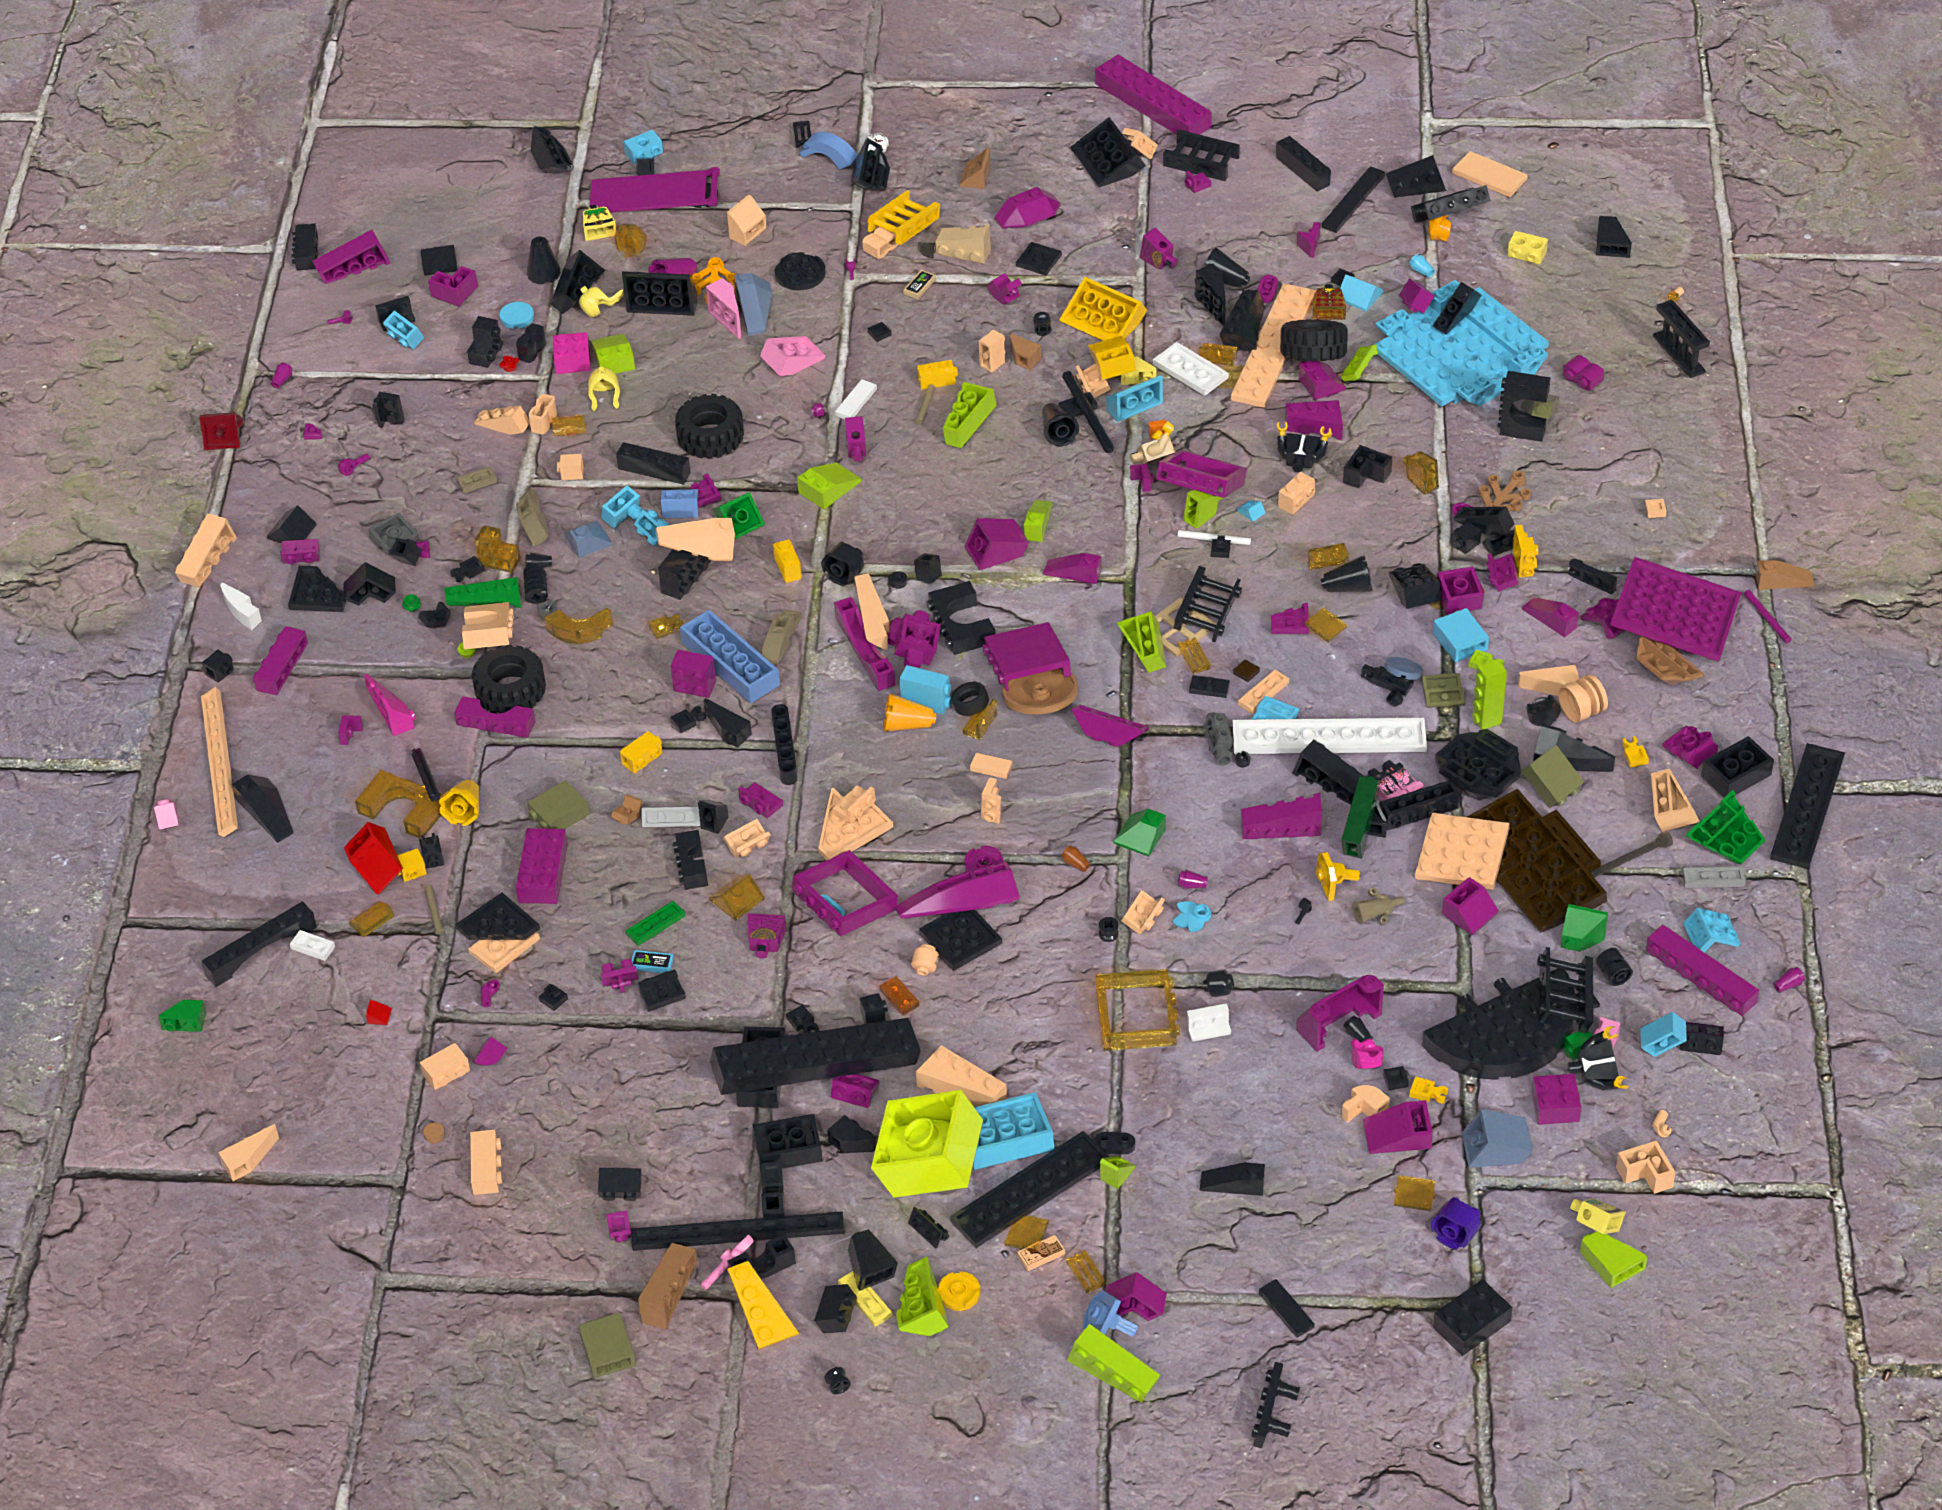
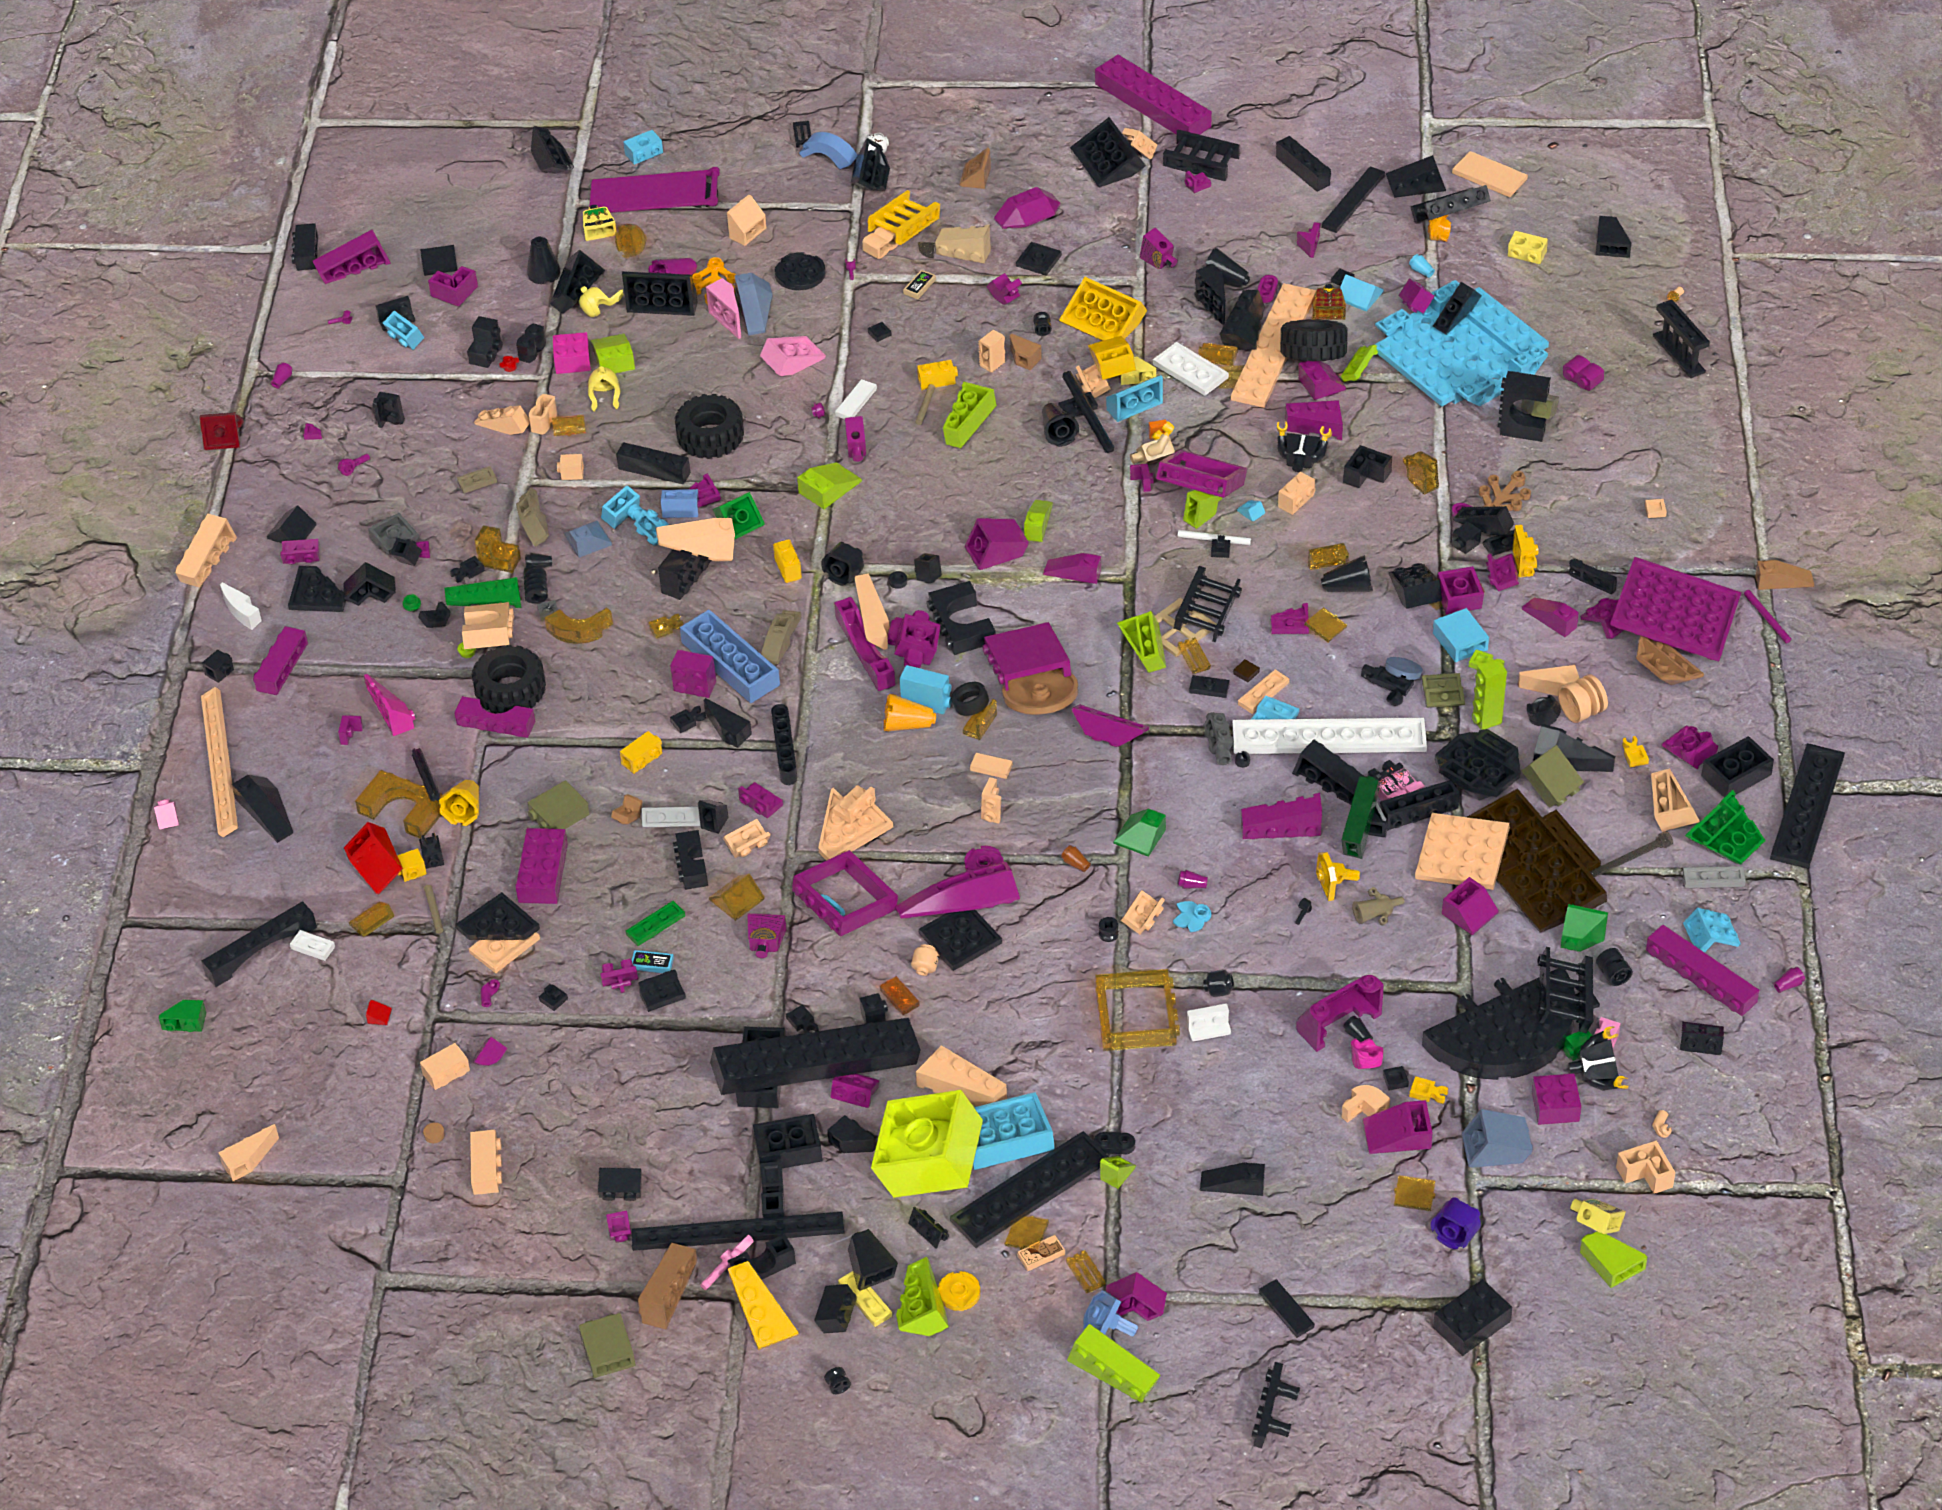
medium azure tile [499,302,534,329] -> none
black tile [636,157,654,176] -> none
medium azure brick [1640,1012,1687,1057] -> none

